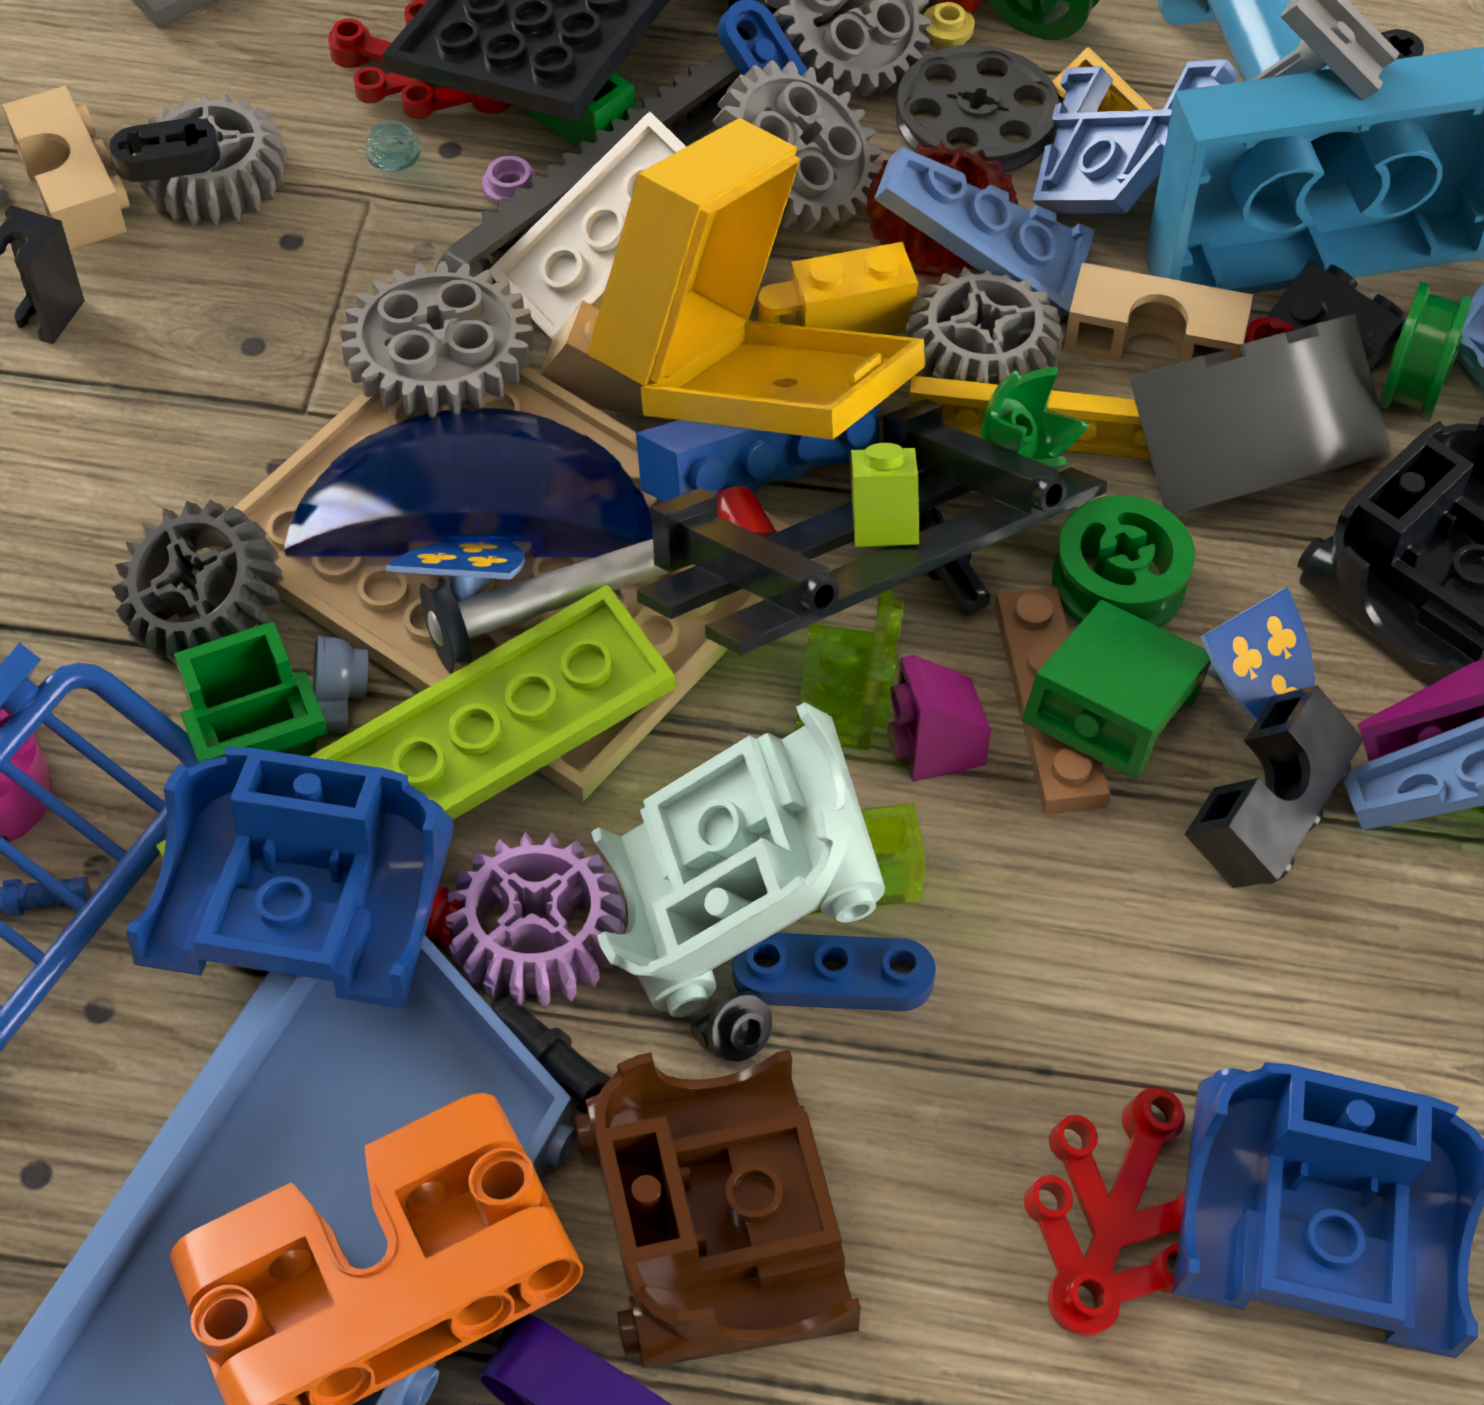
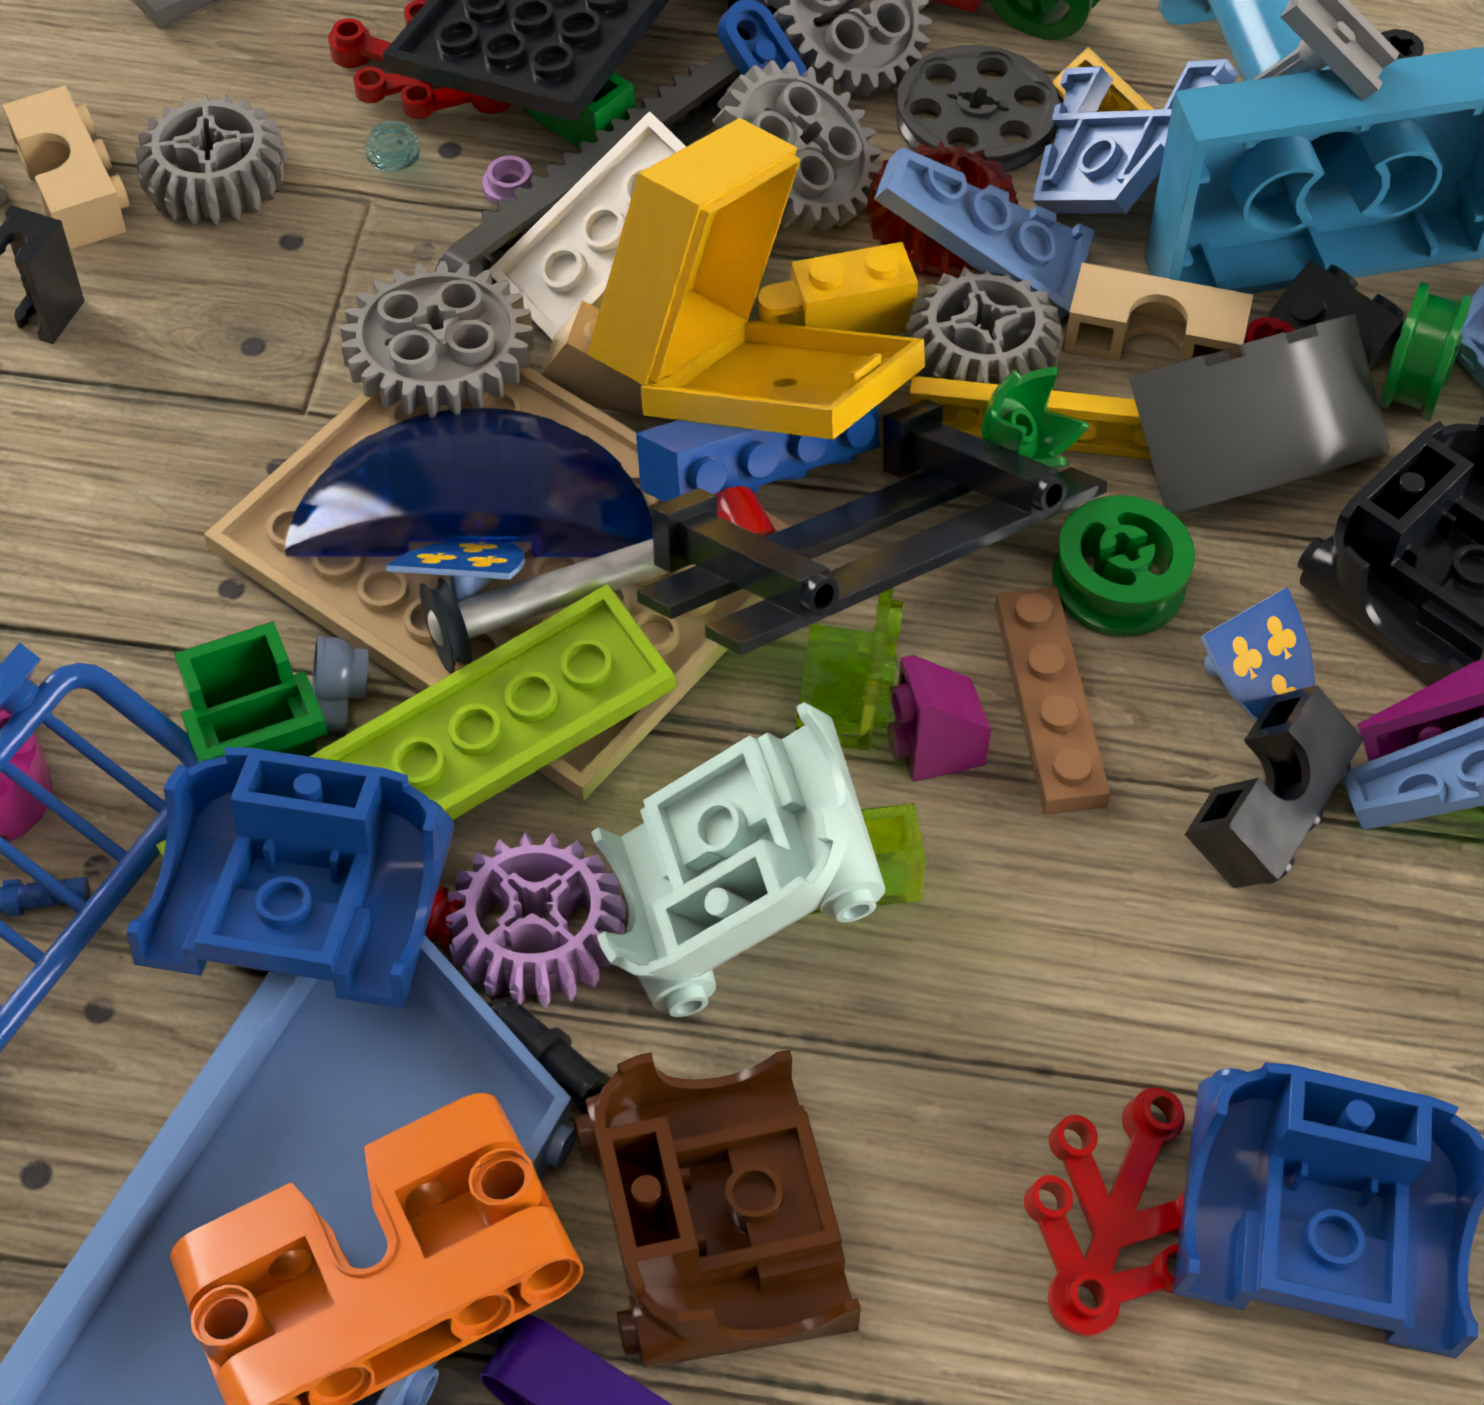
black beam [109,118,221,182] -> none
dark grey gear [112,500,284,665] -> none
black plate [690,988,772,1061] -> none
blue plate [732,933,936,1011] -> none
lime slope [849,443,919,547] -> none
black axle [919,507,991,616] -> none
light yellow plate [923,2,975,49] -> none
green panel [1021,599,1211,780] -> none

